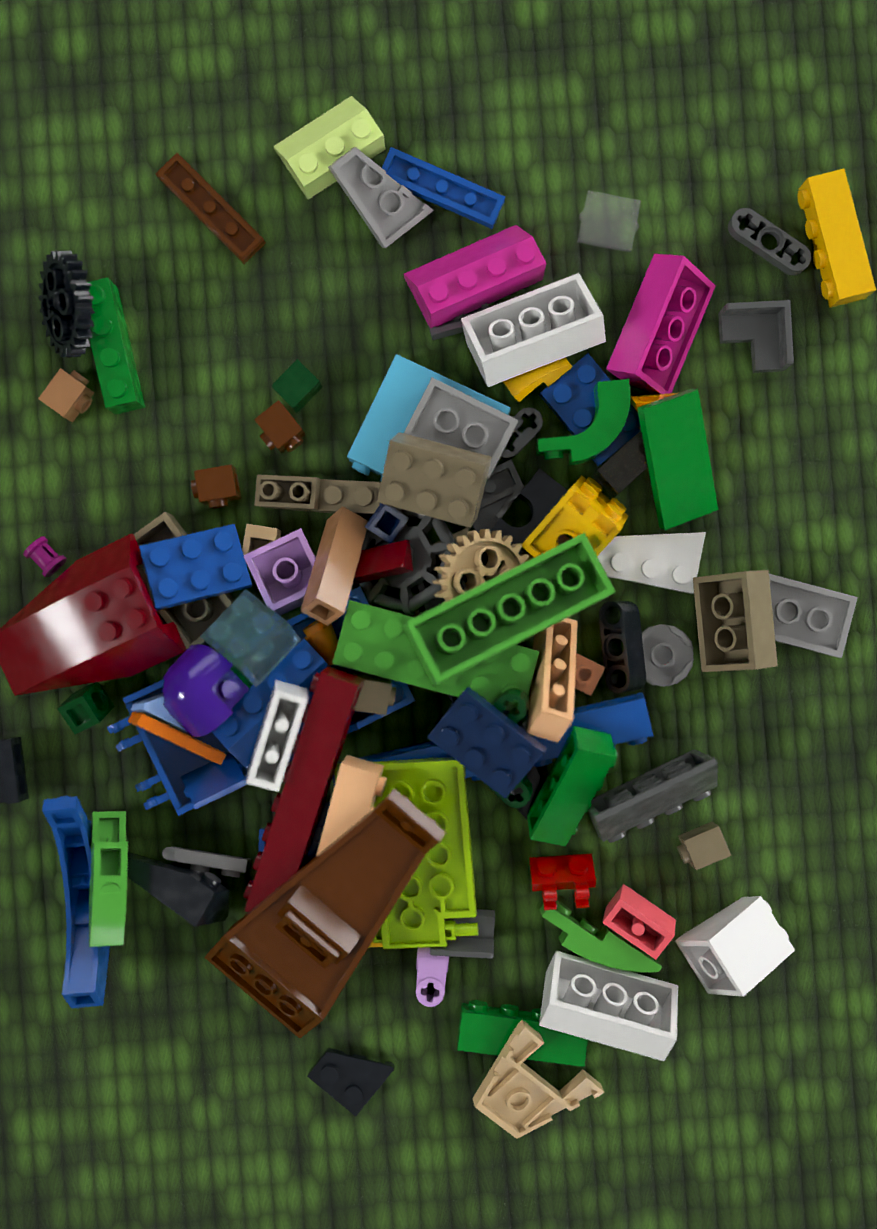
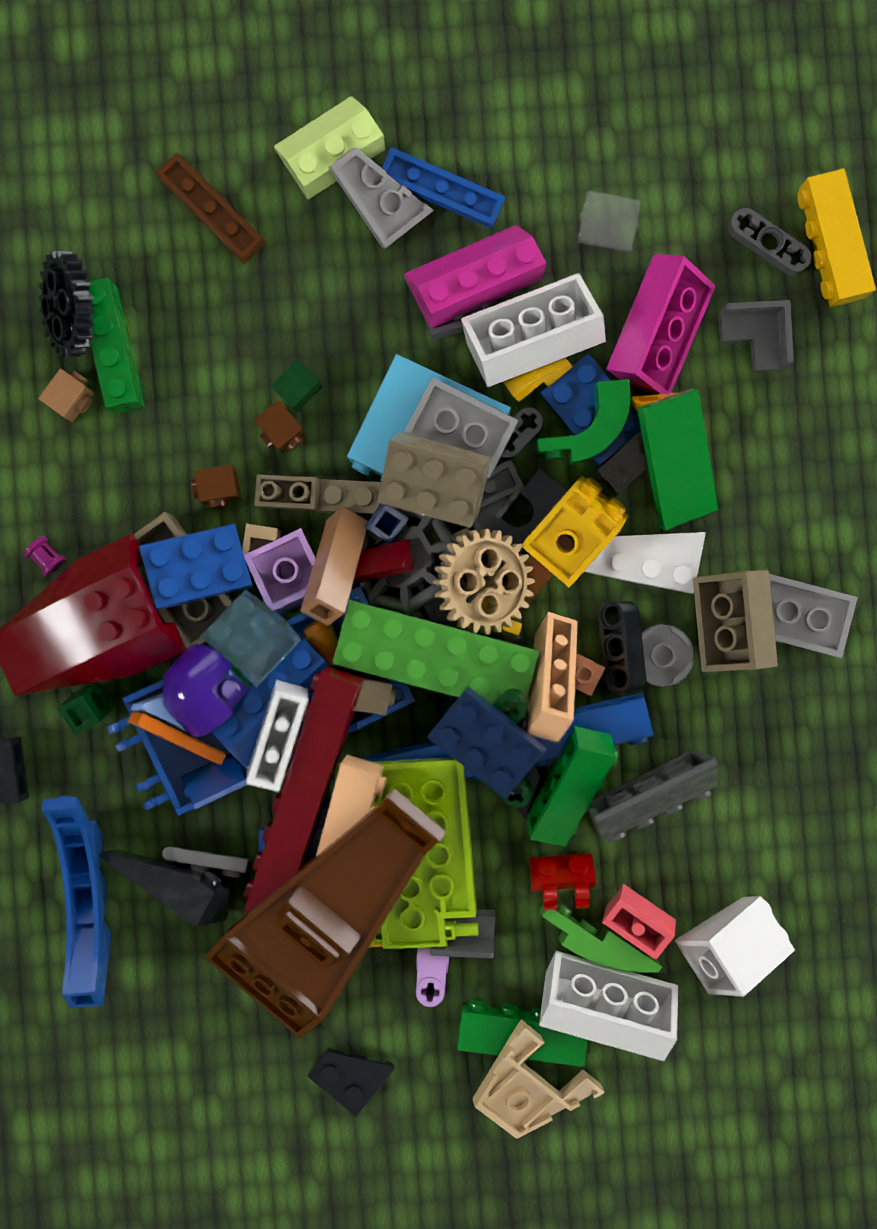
bright green slope [89,811,128,947] -> none
bright green brick [403,533,616,687] -> none
dark tan brick [677,822,731,870] -> none

